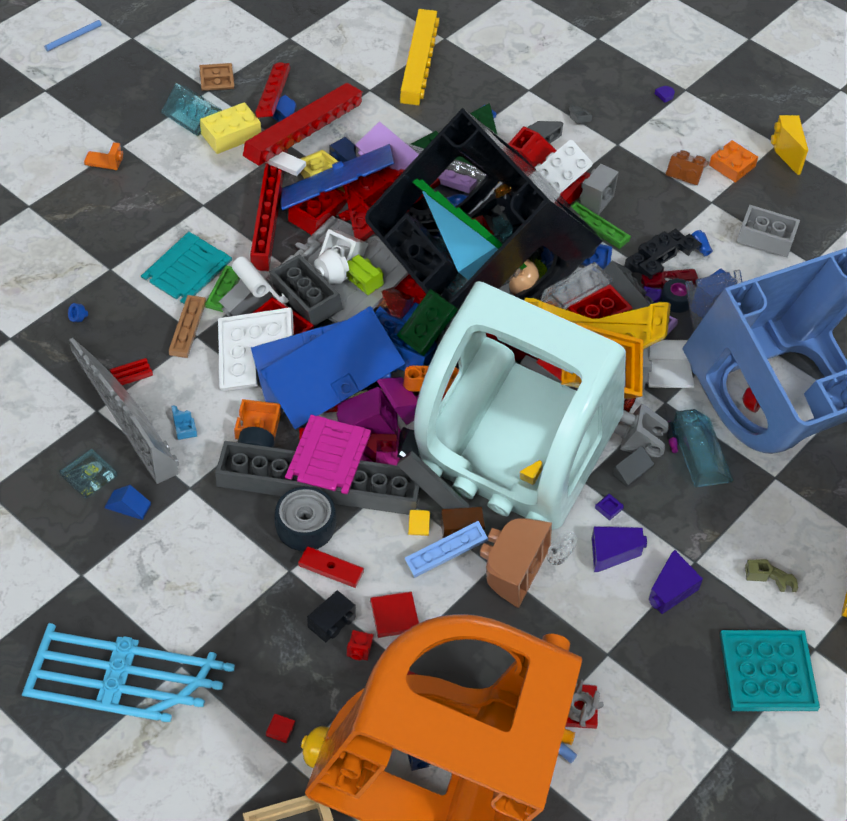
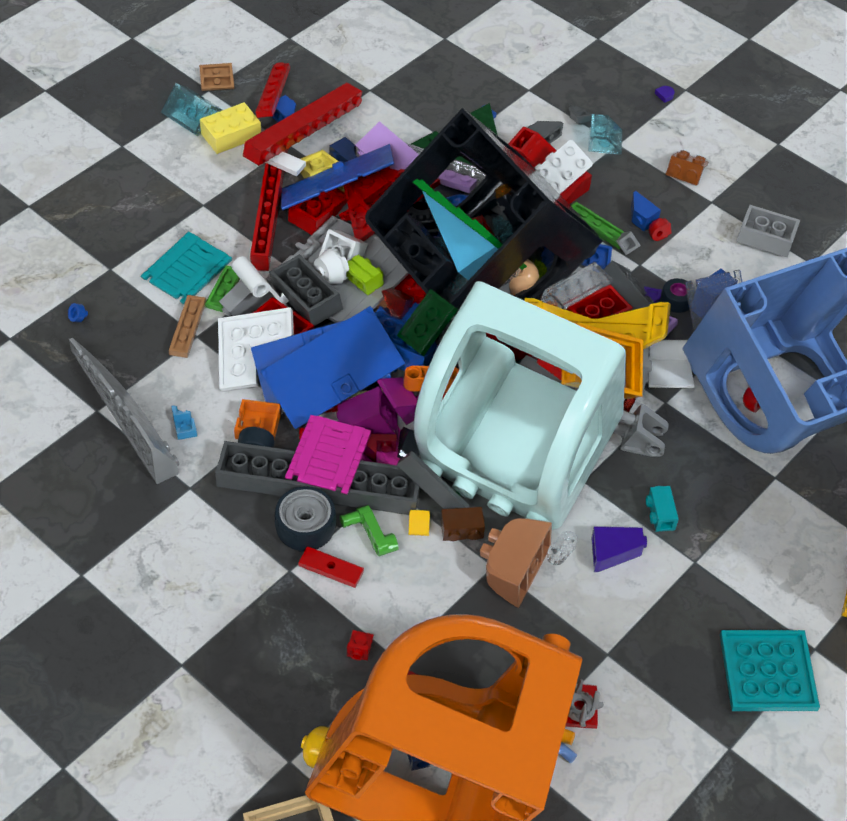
medium azure piece [21,623,235,722] -> none
medium blue bar [44,20,102,51] -> none
clear light blue tile [60,449,117,499] -> none
orange bracket [84,142,123,170] -> none
blue slope [105,485,151,520] -> none
red tile [110,358,153,385] -> none
red tile [266,714,295,743] -> none
black brick [307,590,356,643] -> none
red tile [370,592,419,638] -> none
yellow brick [400,9,440,105] -> none
light blue plate [405,521,488,578] -> none
yellow slope [519,460,543,485] -> none
light grey brick [579,164,619,215] -> none
dark purple tile [595,494,624,521] -> none
dark grey slope [613,446,654,487] -> none
black bracket [624,228,702,280] -> none
dark red piece [641,269,698,289] -> none
dark purple slope [648,550,703,614] -> none
piece [667,421,679,453] -> none
clear light blue slope [673,409,733,487] -> none
blue cone [691,230,713,256] -> none
orange piece [709,140,758,182] -> none
olive piece [745,559,798,592] -> none
yellow slope [771,115,808,175] -> none
none -> bright green beam [340,505,399,556]
none -> clear light blue slope [588,114,622,155]
none -> light grey slope [616,231,641,255]
none -> blue slope [631,191,661,231]
none -> teal brick [646,486,679,532]
none -> red piece [649,218,672,241]

